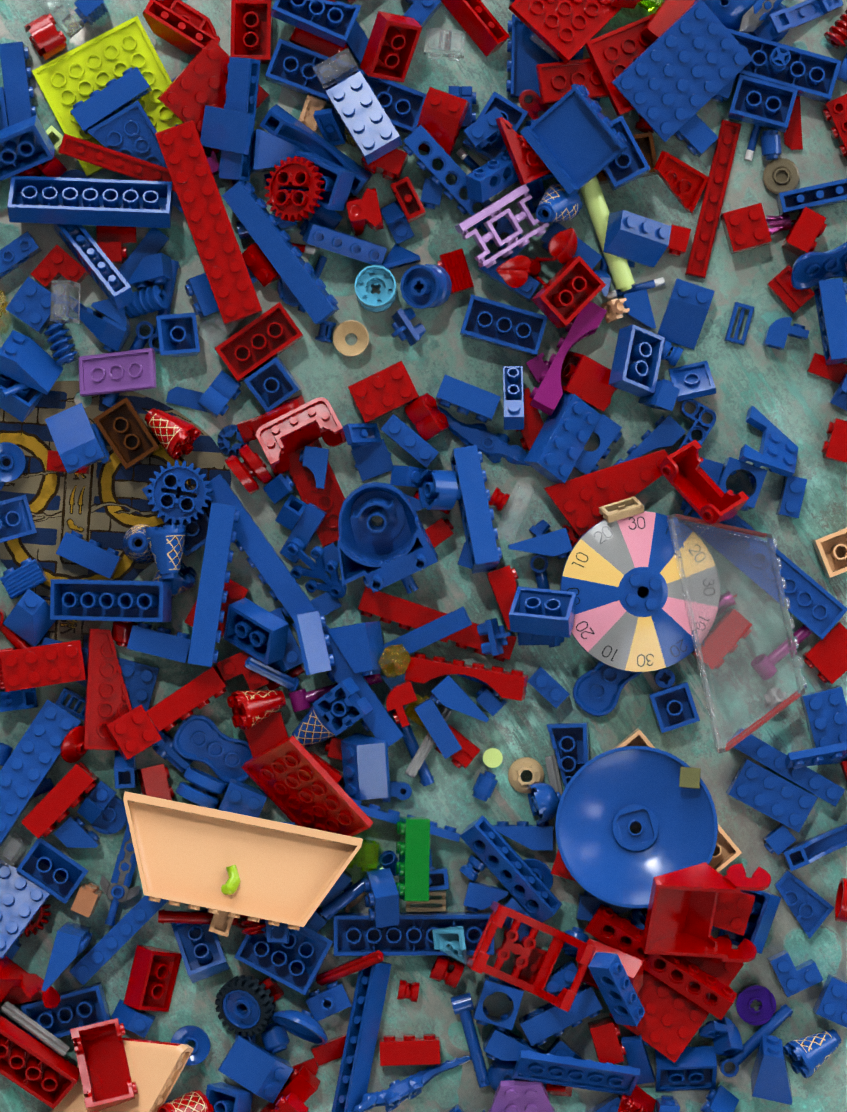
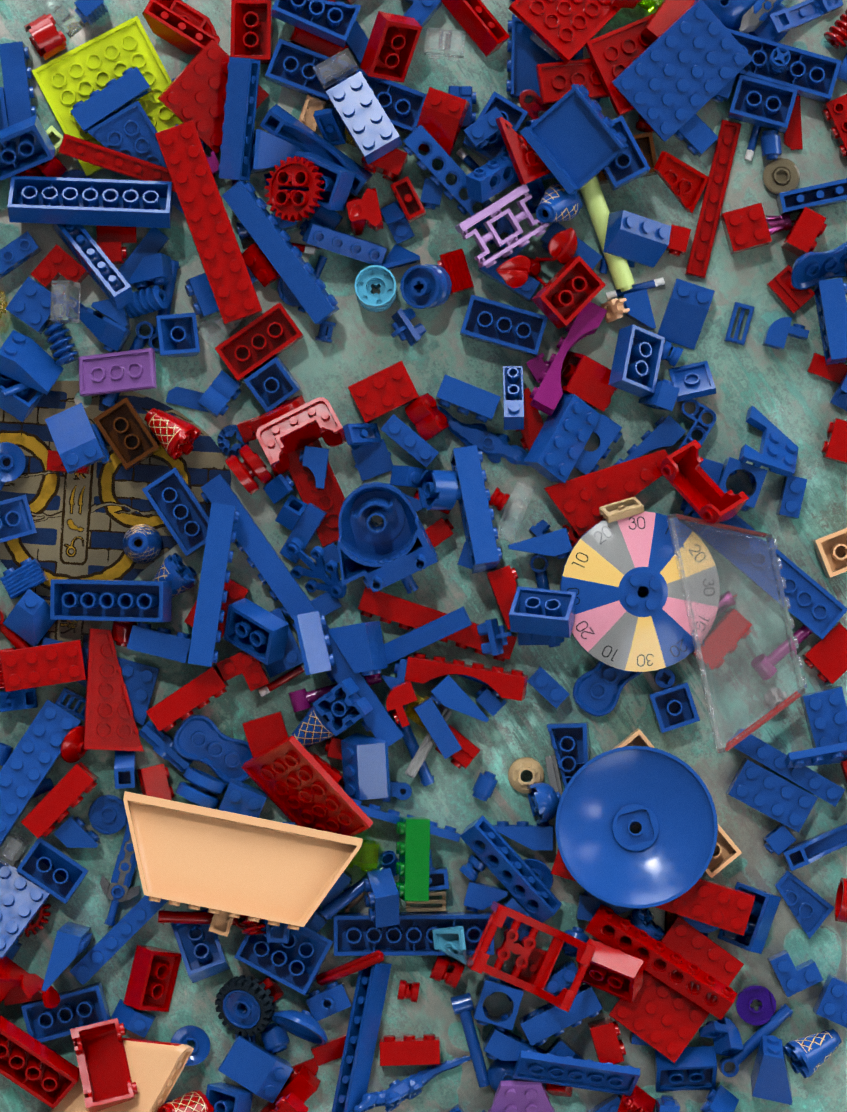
light grey axle [1,1001,70,1056] -> none
blue brick [56,530,122,579] -> none
nougat brick [71,882,103,918] -> none
blue slope [77,780,117,824] -> none
red brick [104,705,162,761] -> none
blue gear [146,460,212,525] -> none
blue cone [146,525,186,579] -> none
blue tile [200,105,255,155] -> none
lime arm [221,865,240,895] -> none
red cone [227,690,286,730] -> none
blue axle [244,657,299,692] -> none
tan piece [333,320,369,357] -> none
clear yellow brick [378,644,411,678] -> none
yellowish green tile [483,748,503,768] -> none
blue brick [588,952,645,1026] -> none
blue slope [593,270,612,297] -> none
blue tile [621,1035,655,1085] -> none
red piece [641,862,771,963] -> none
olive tile [679,767,701,789] -> none

